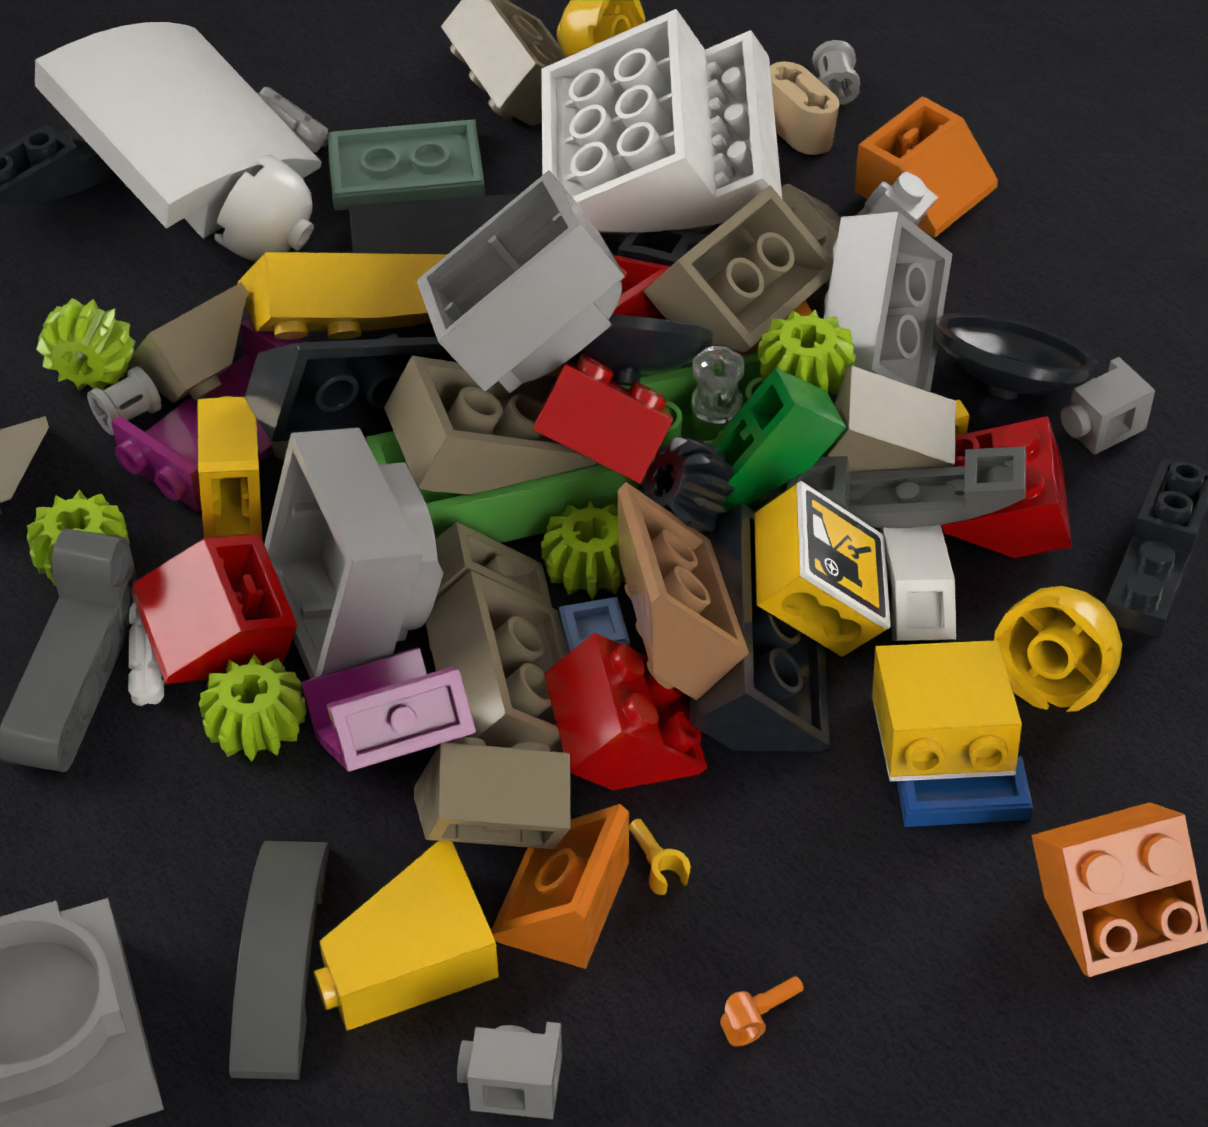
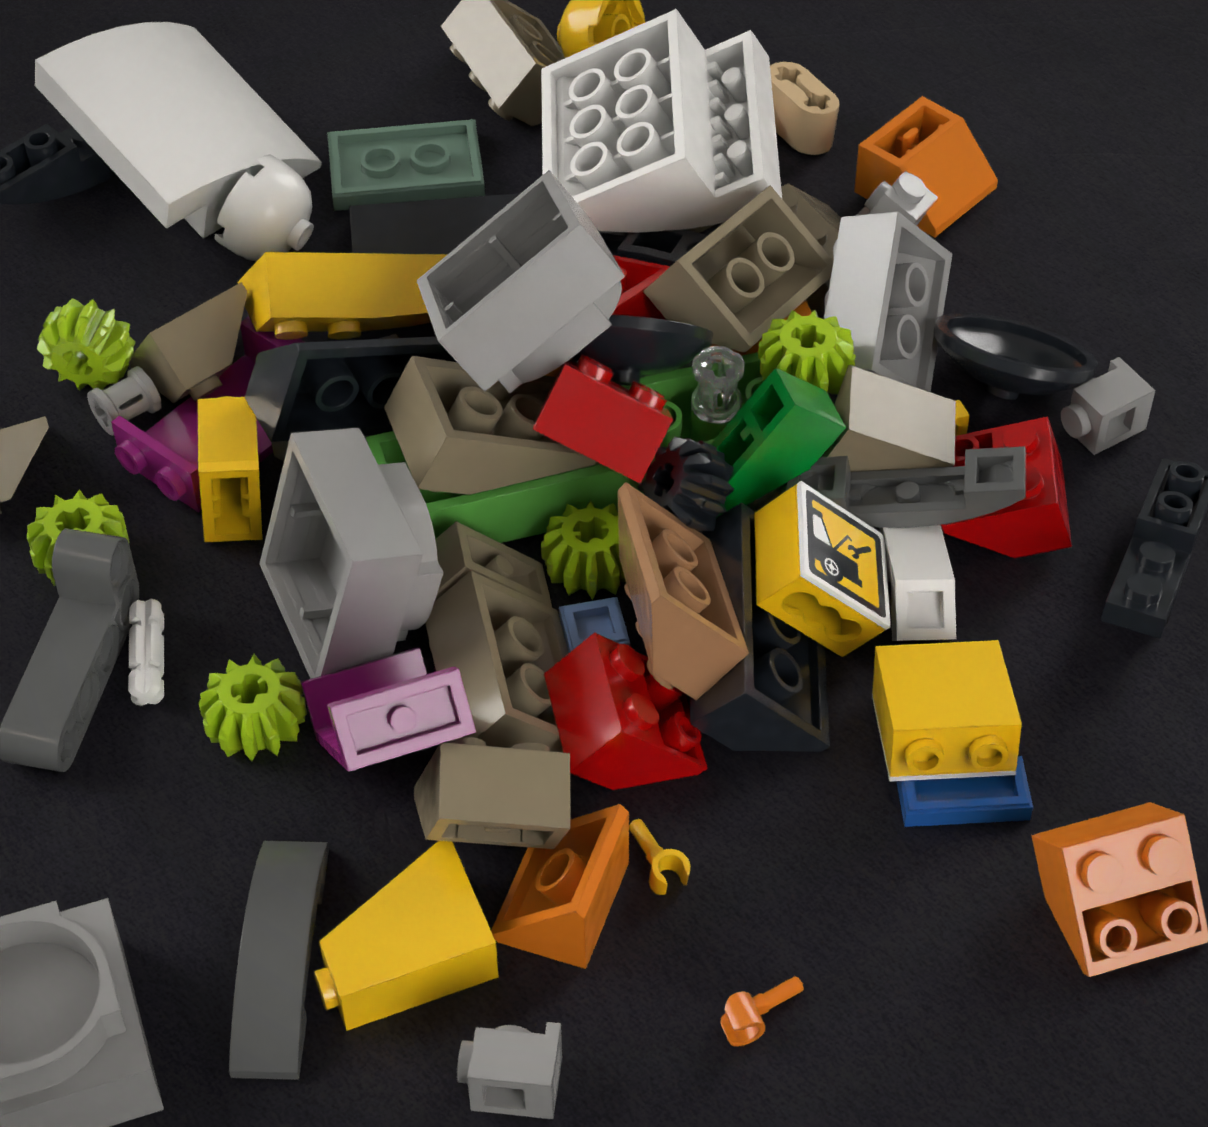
red slope [131,534,298,684] -> none
light grey axle [256,87,328,152] -> none
light grey bush [812,40,861,105] -> none
yellow cylinder [994,586,1122,712] -> none

